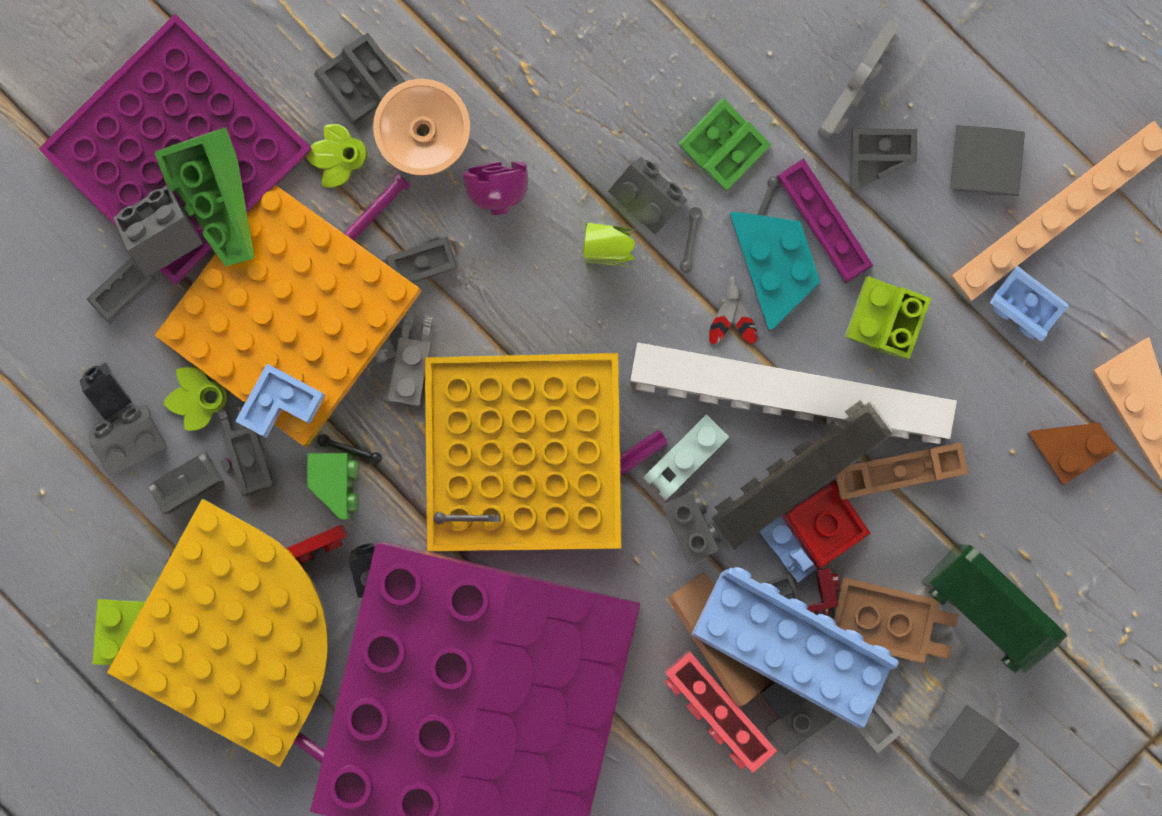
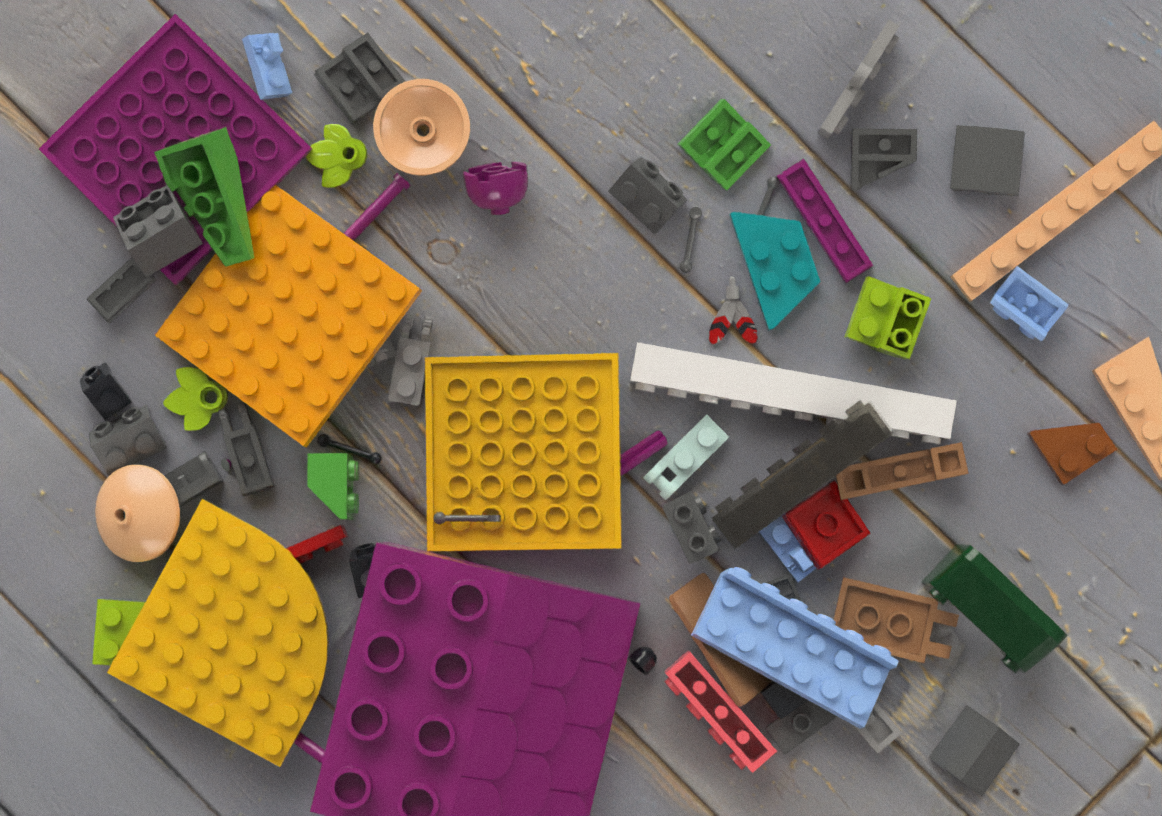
light blue plate [236,364,326,438] -> none
dark grey hinge [381,237,458,283] -> none
lime piece [583,223,637,268] -> none
dark red bracket [807,568,841,615] -> none
none -> light nougat dish [95,465,180,562]
none -> light blue hinge [242,33,292,100]
none -> black hinge [628,646,657,675]

